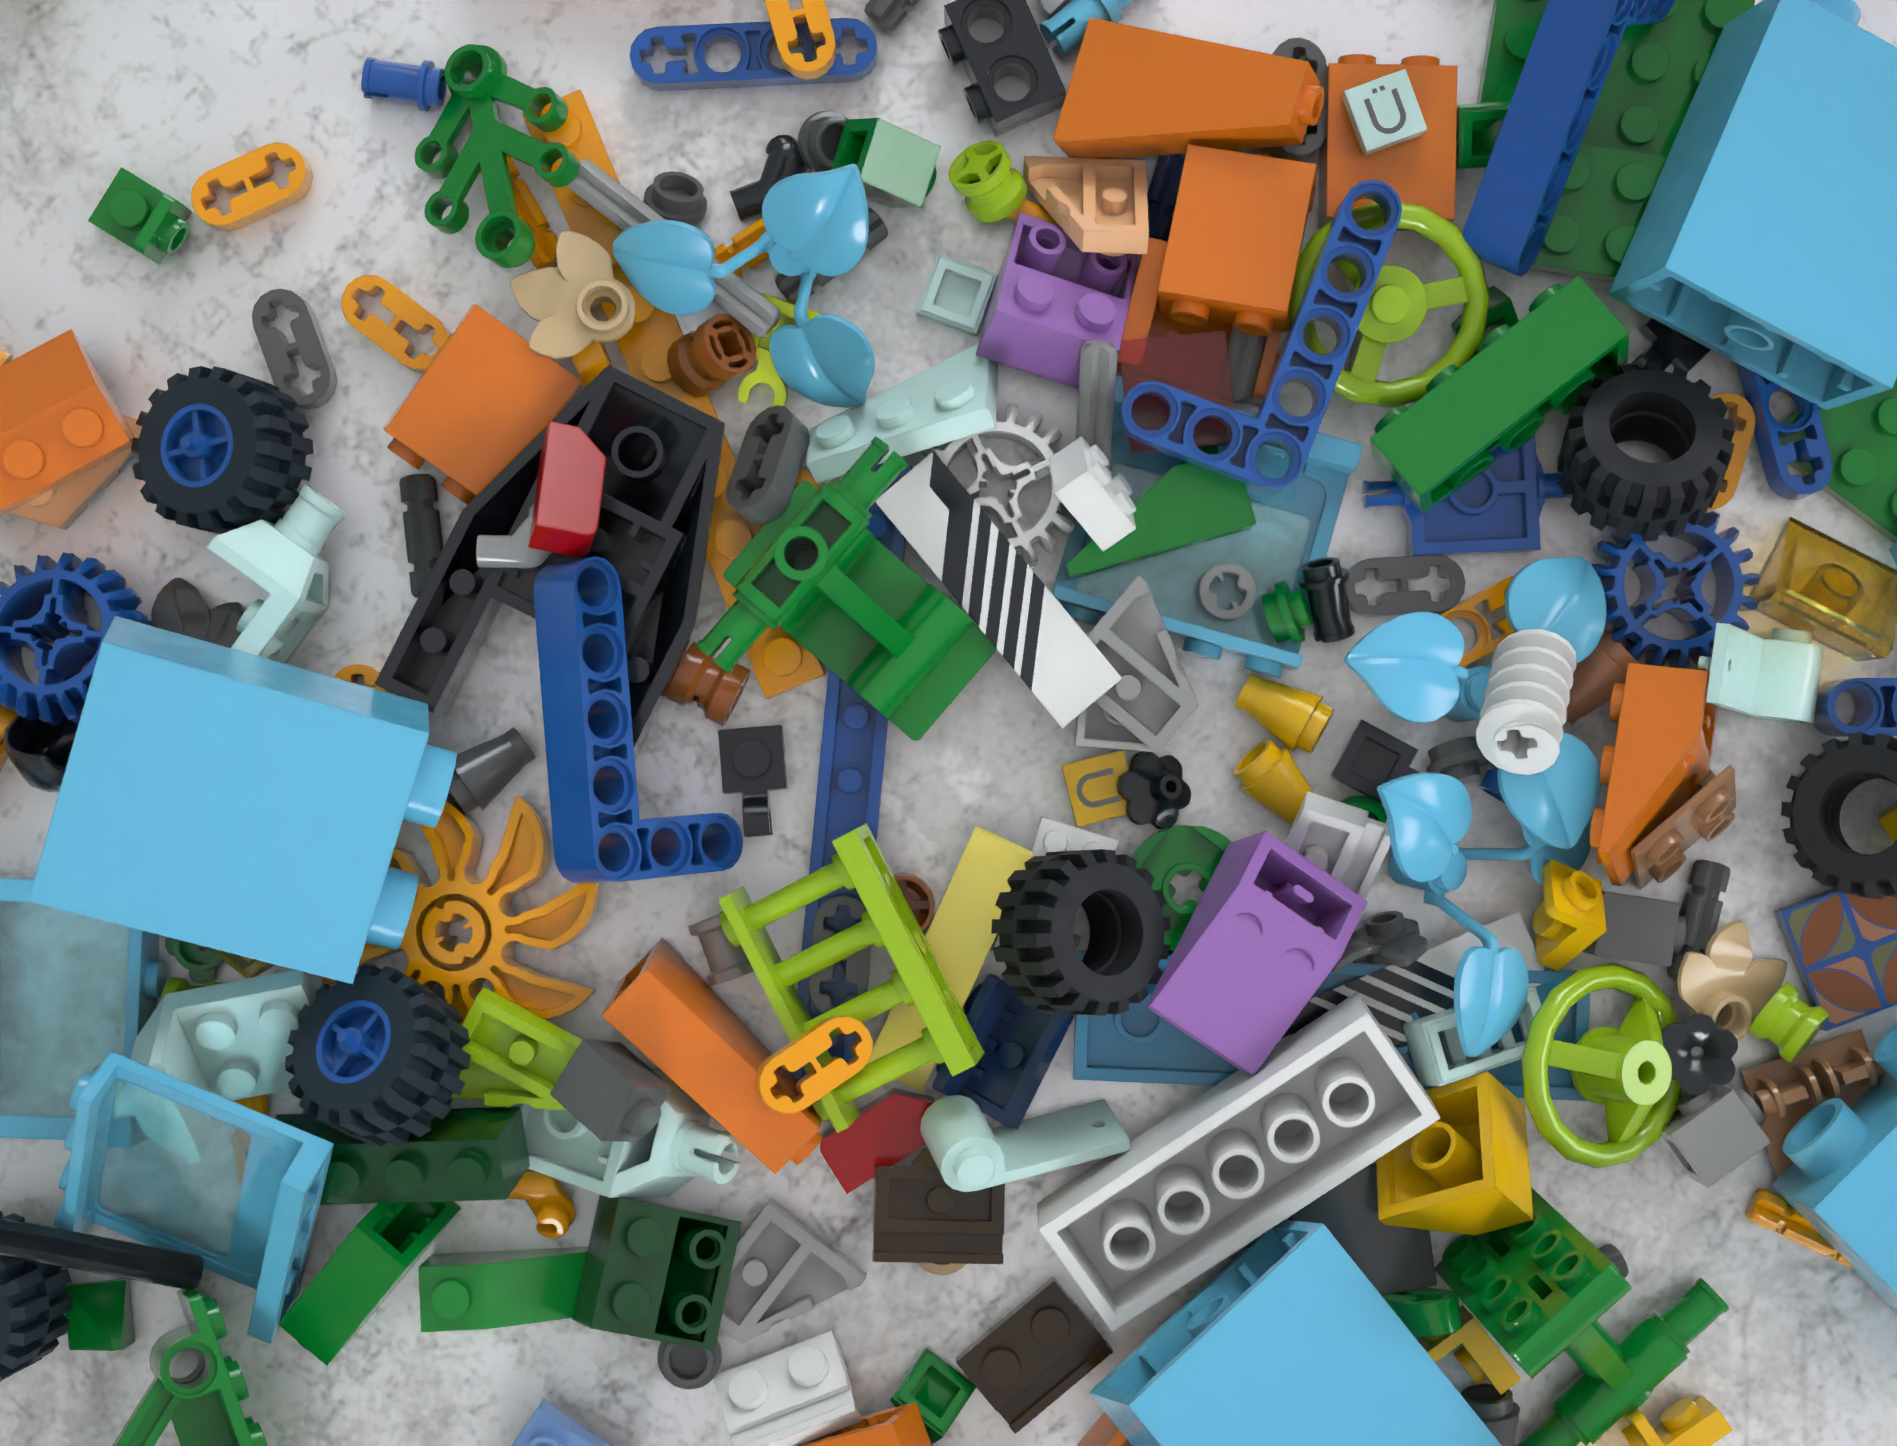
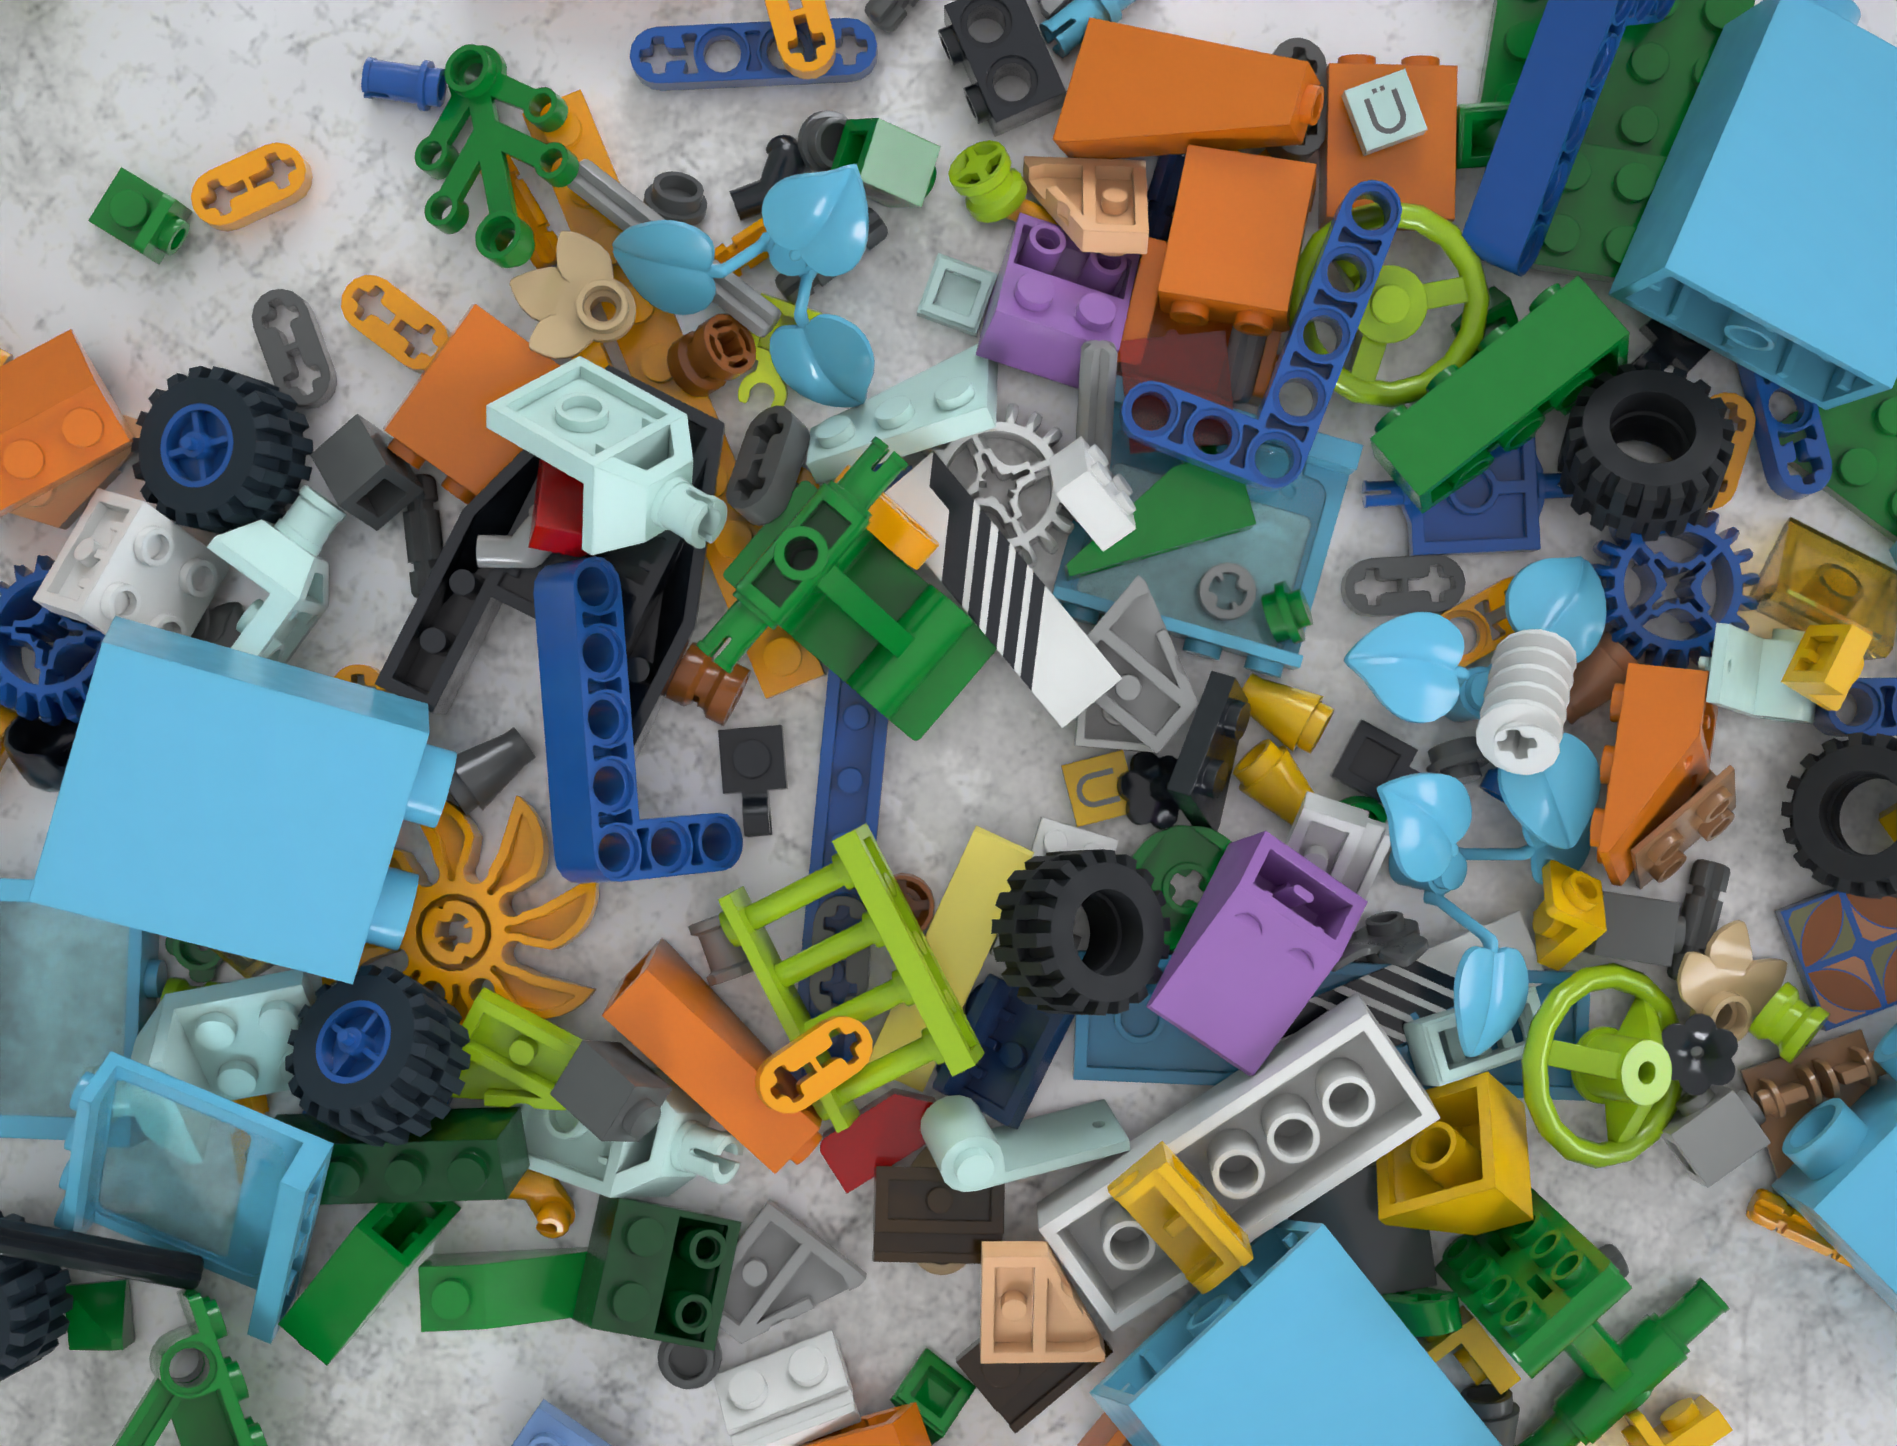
black pin [1298,557,1355,643] -> none
none -> white bracket [32,488,230,637]
none -> dark grey brick [310,414,424,531]
none -> light aqua plate [486,356,727,555]
none -> light orange beam [834,464,939,570]
none -> light nougat wing [980,1241,1105,1364]
none -> yellow hinge [1107,1141,1254,1294]
none -> black wing [1167,671,1251,832]
none -> yellow bracket [1781,624,1873,711]

